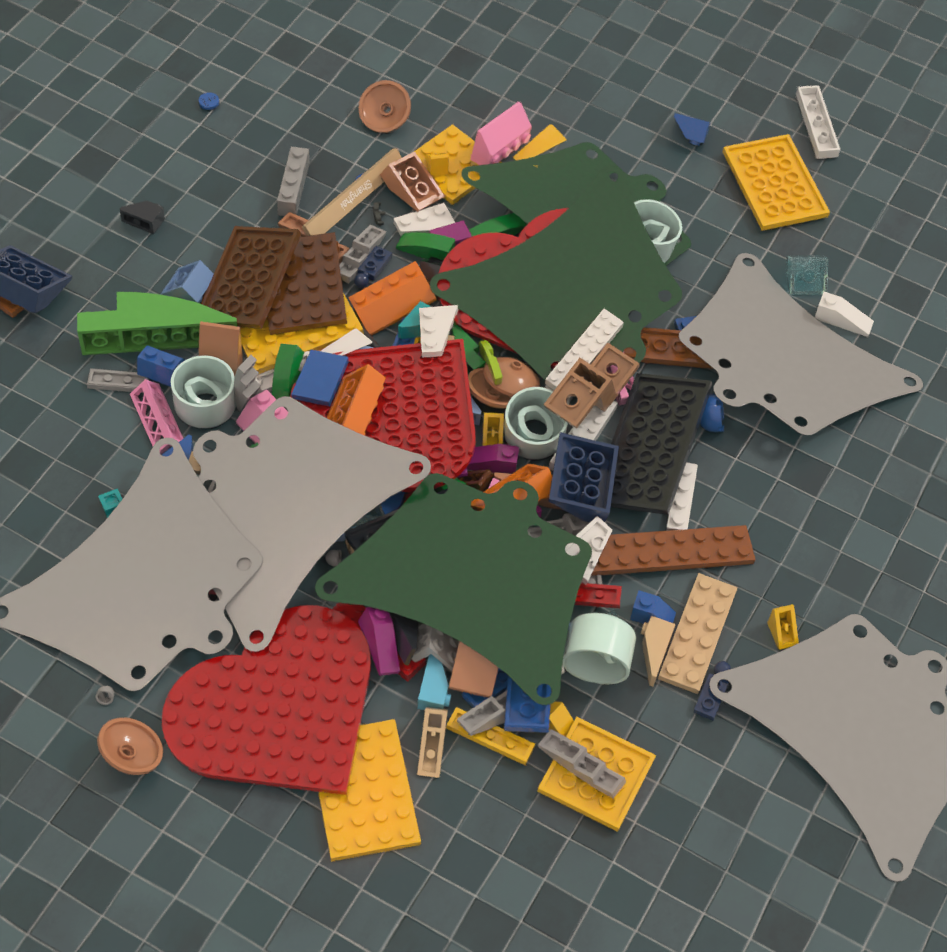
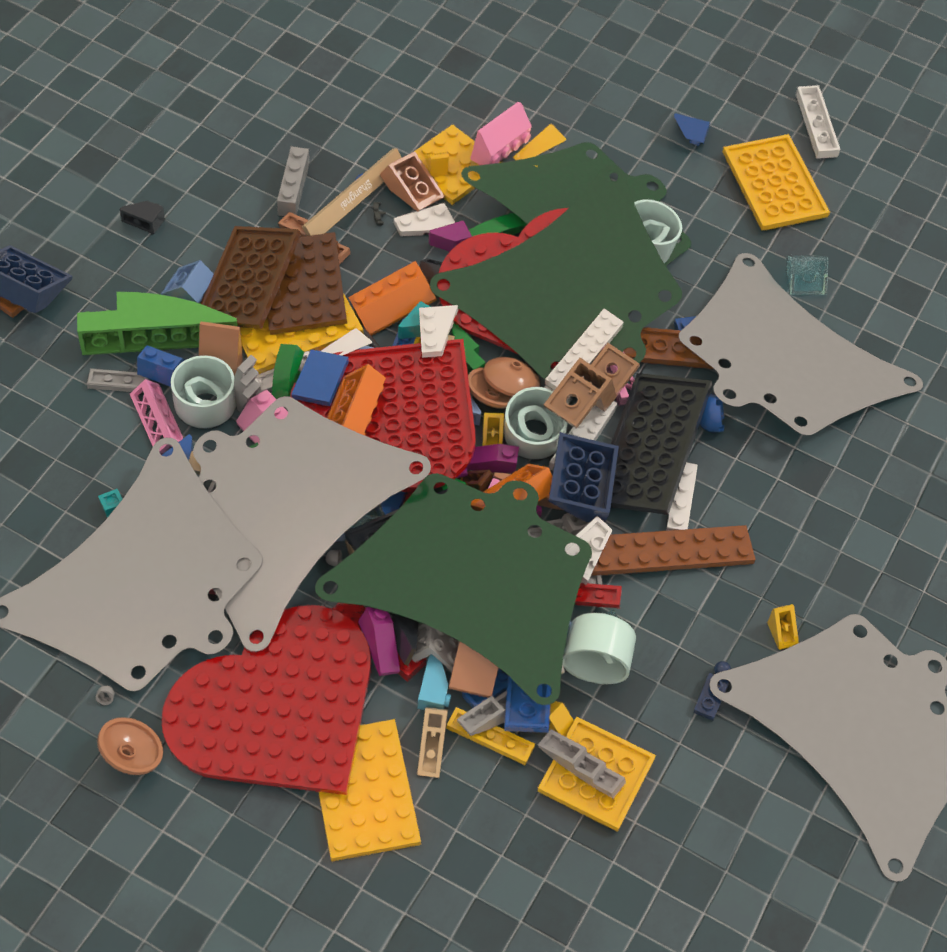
blue piece [199,93,219,110] -> none
light grey slope [340,225,386,283] -> none
dark blue plate [354,246,392,288] -> none
nougat dish [359,80,411,133] -> none
green slope [396,232,455,261] -> none
lime tile [478,340,503,385] -> none
blue slope [630,590,676,624] -> none
tan slope [641,616,675,687] -> none
tan plate [658,573,738,694] -> none
white slope [815,292,874,337] -> none

